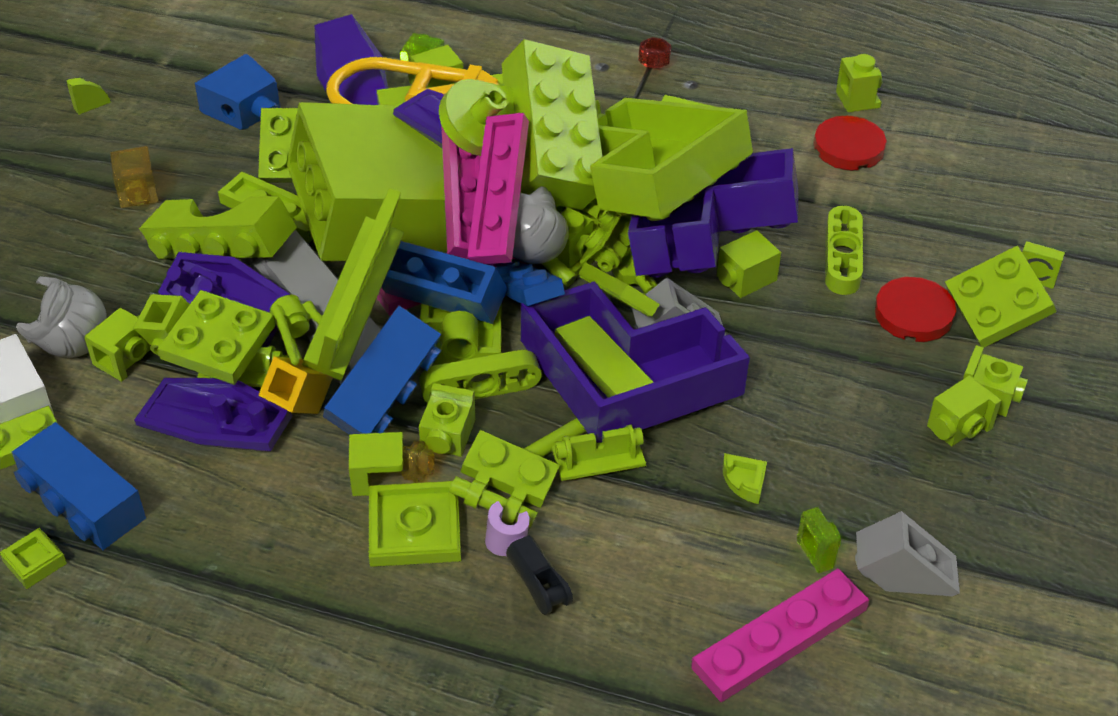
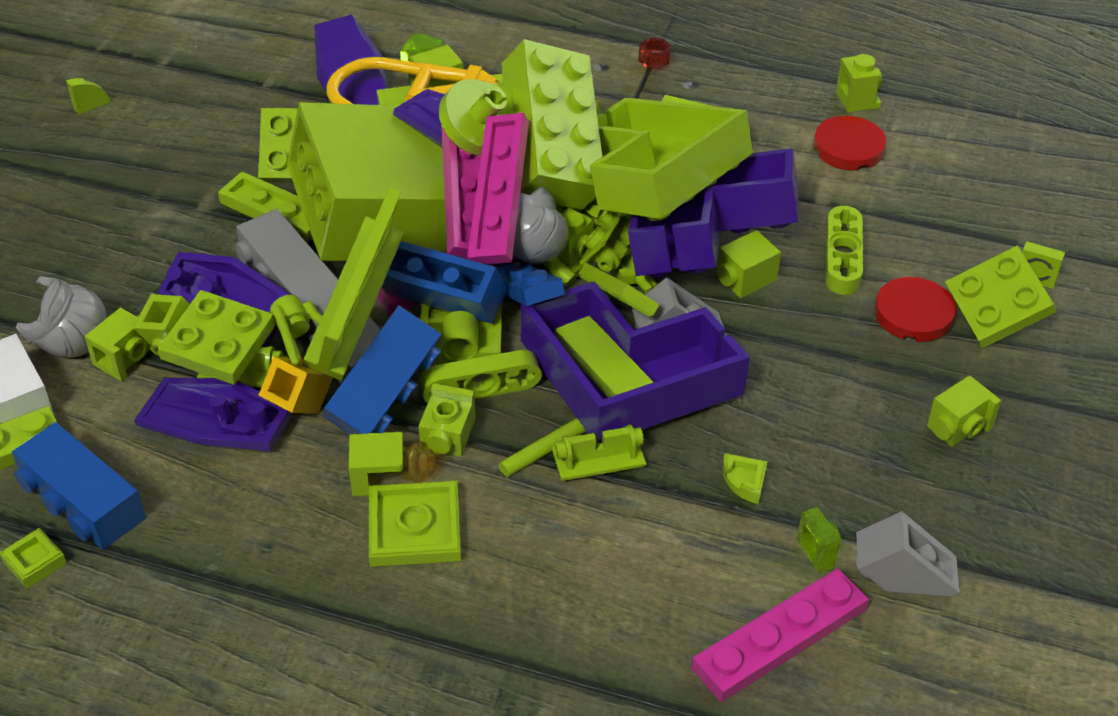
clear yellow brick [110,146,158,208] -> none
lime arch [139,196,297,259] -> none
blue torso [195,54,281,130] -> none
lime plate [449,430,560,529] -> none
black piece [485,501,573,615] -> none
lime brick [963,345,1028,417] -> none

